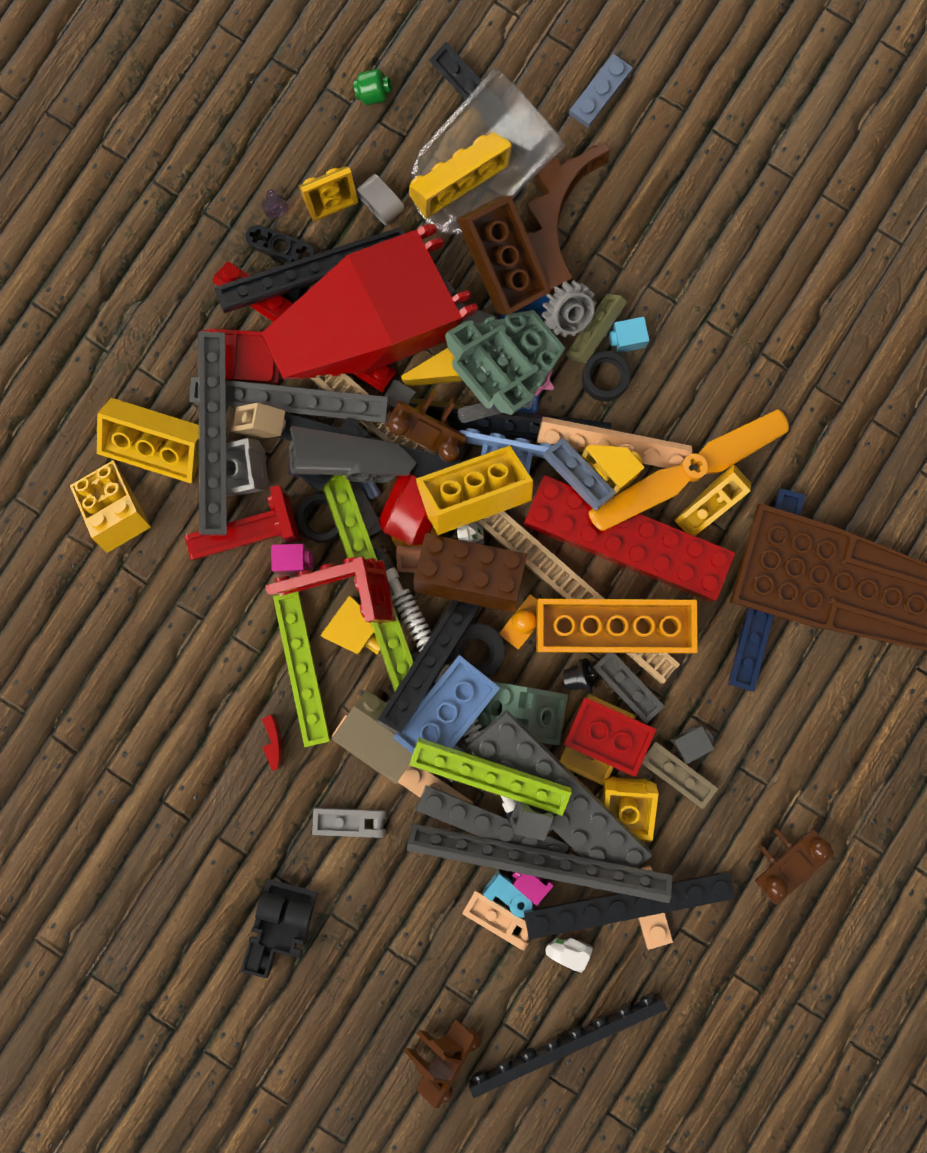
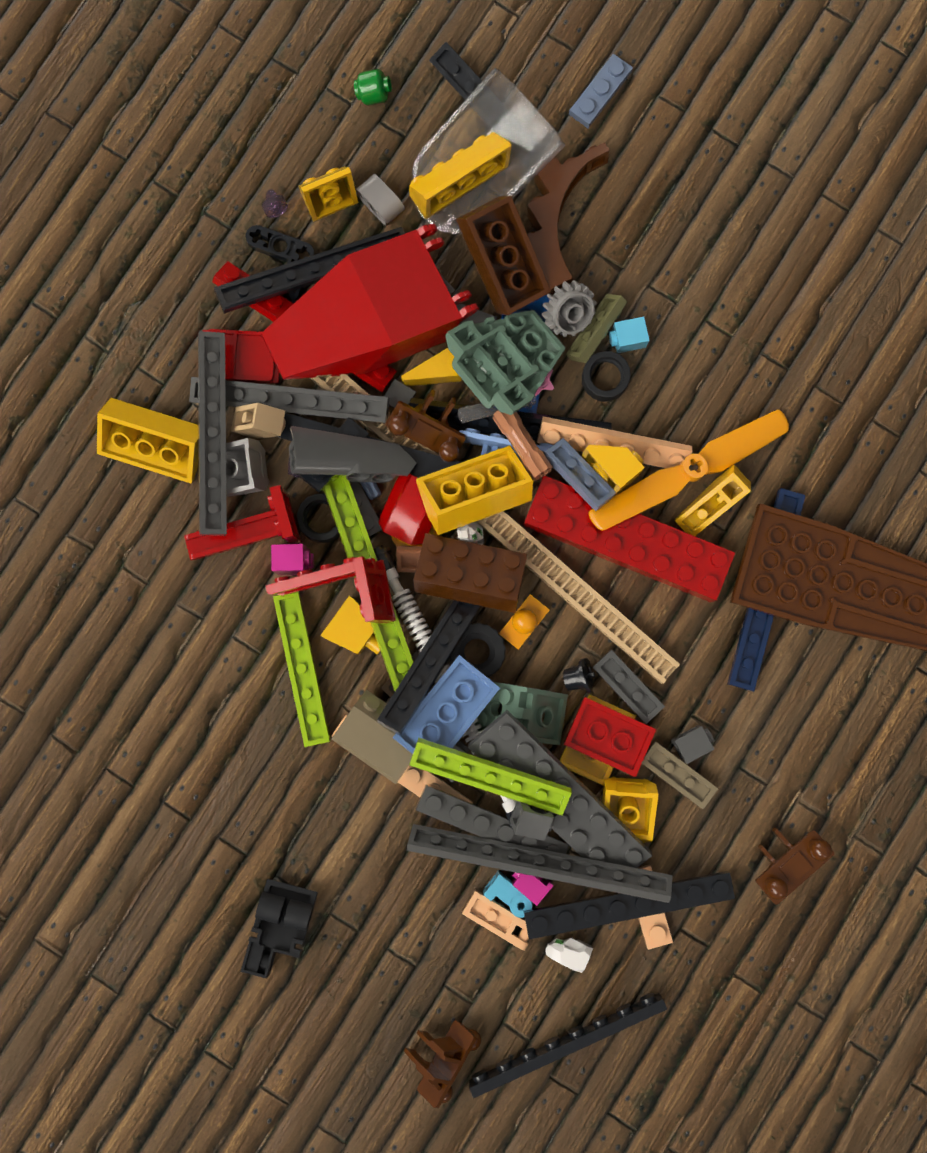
yellow slope [70,460,151,553] -> none
red slope [262,714,283,771] -> none
light grey plate [312,808,386,838] -> none
light orange brick [536,599,697,654] -> none
none -> nougat axle [493,410,553,481]

